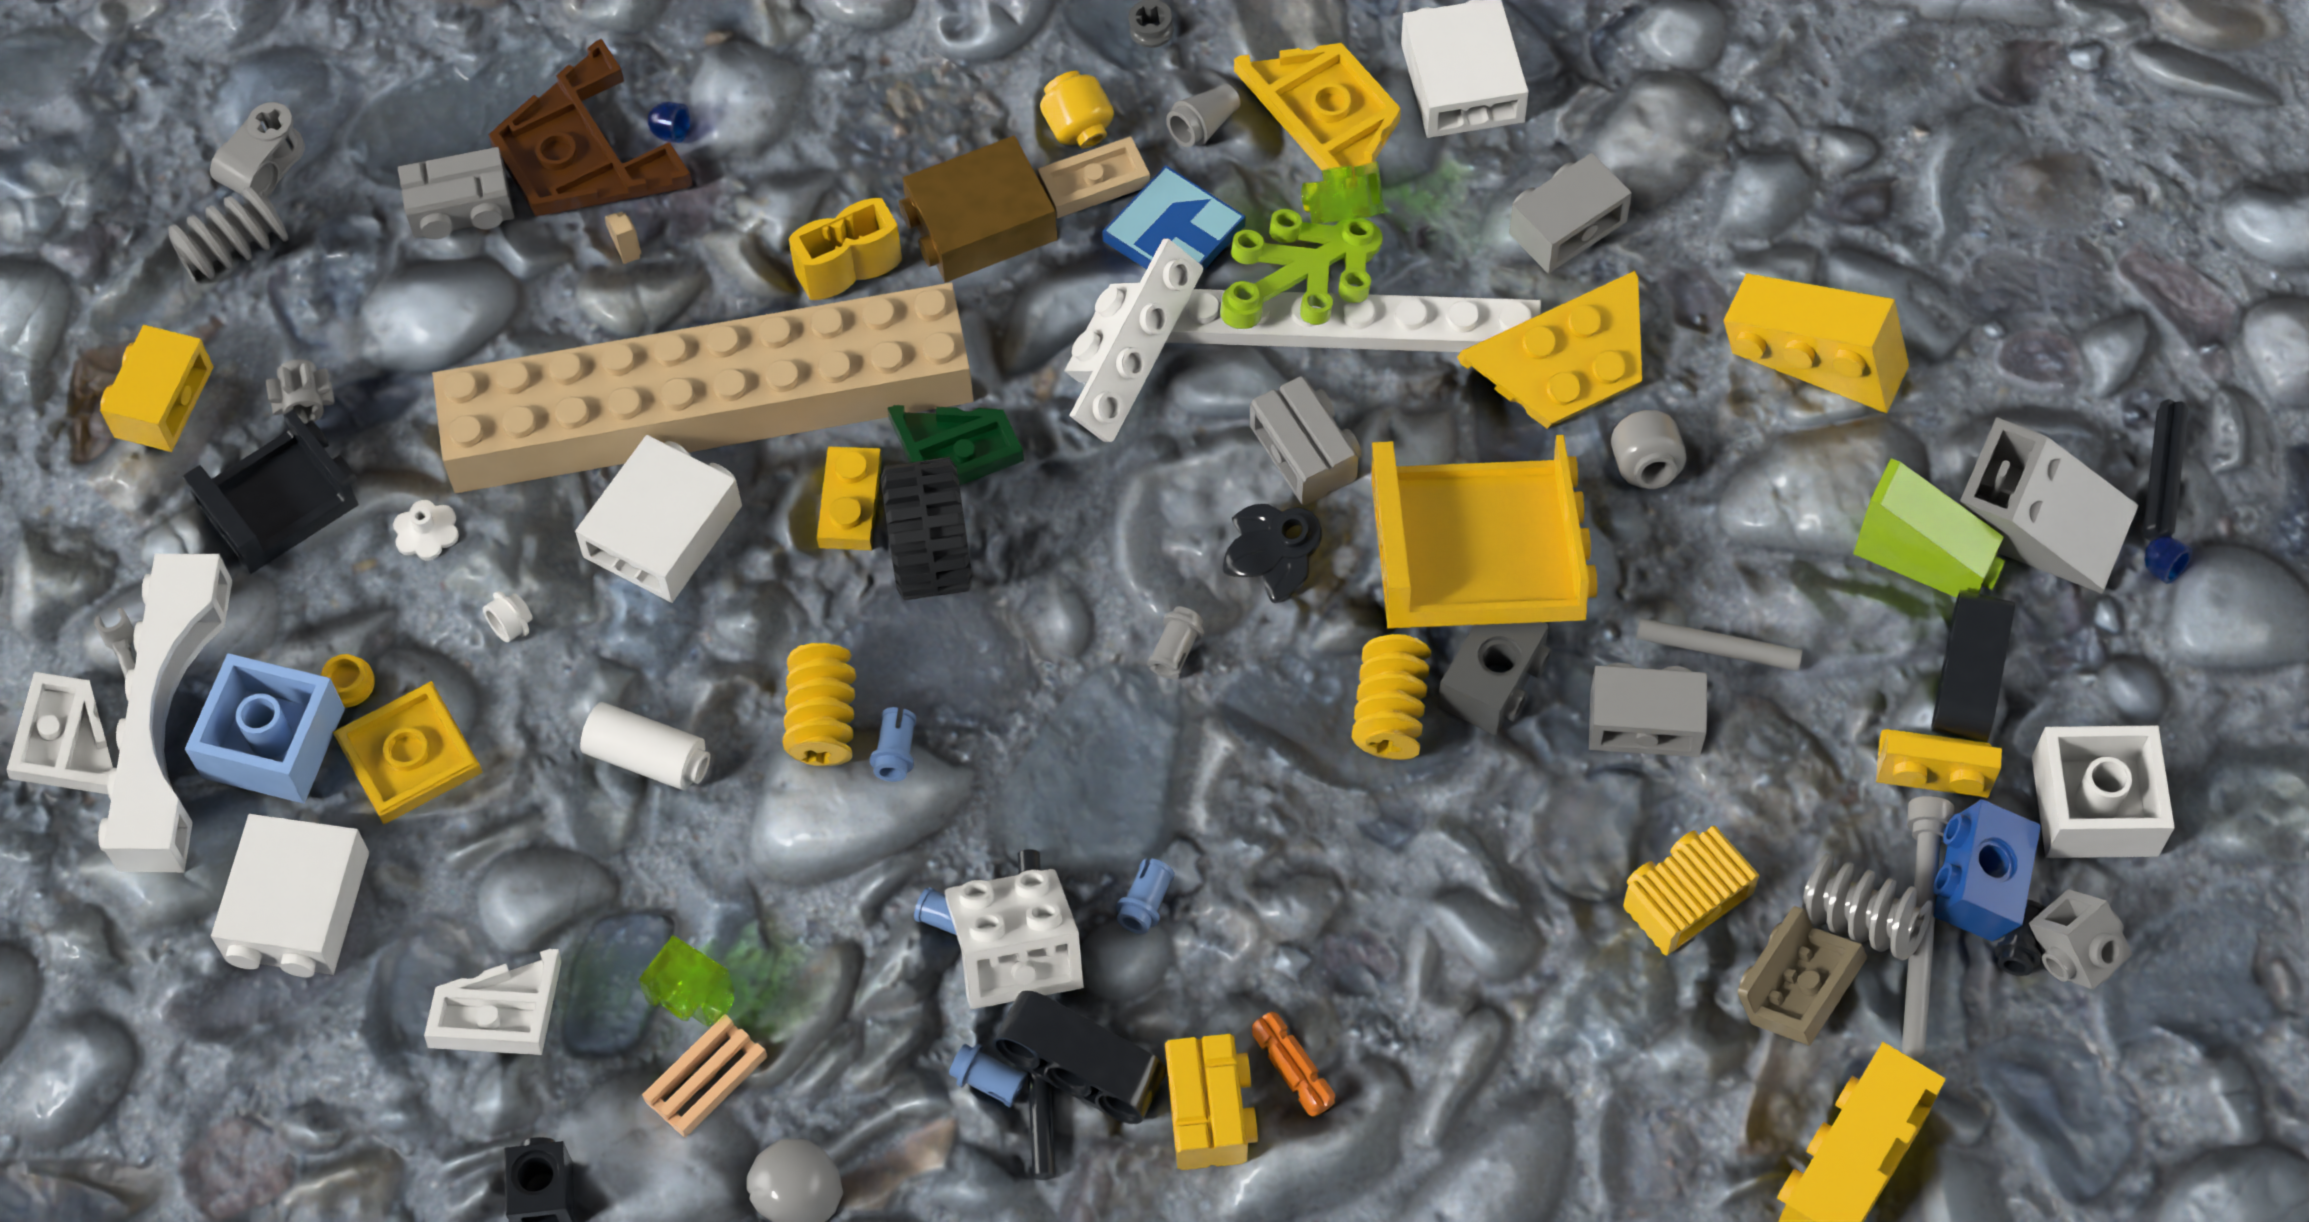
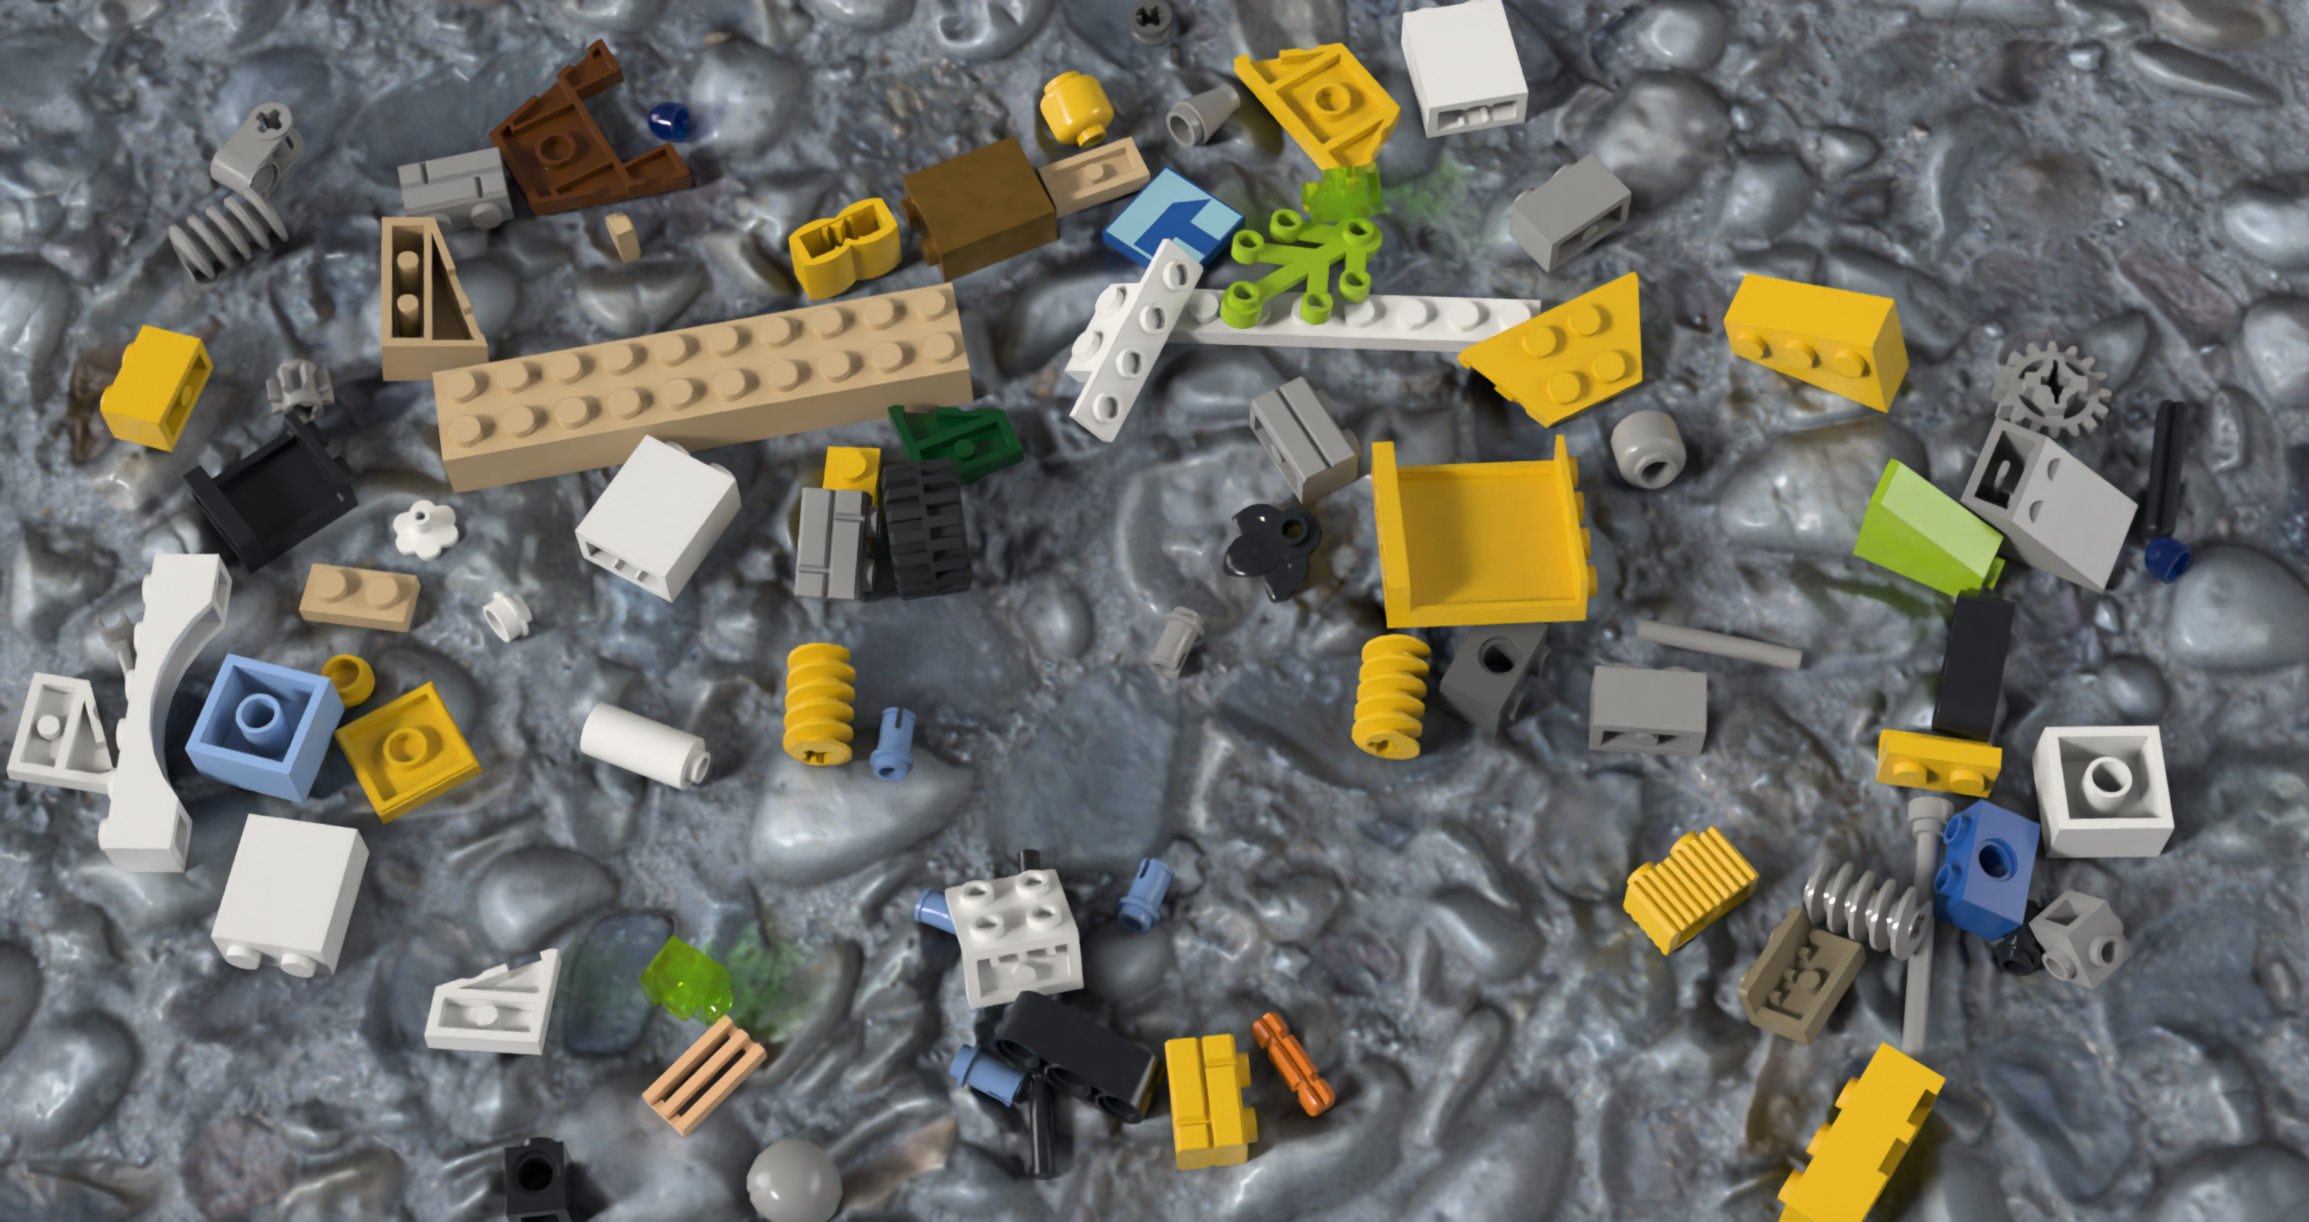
none -> tan plate [299,563,421,633]
none -> tan wedge [381,217,489,381]
none -> light grey brick [794,487,881,603]
none -> light grey gear [1991,341,2112,449]

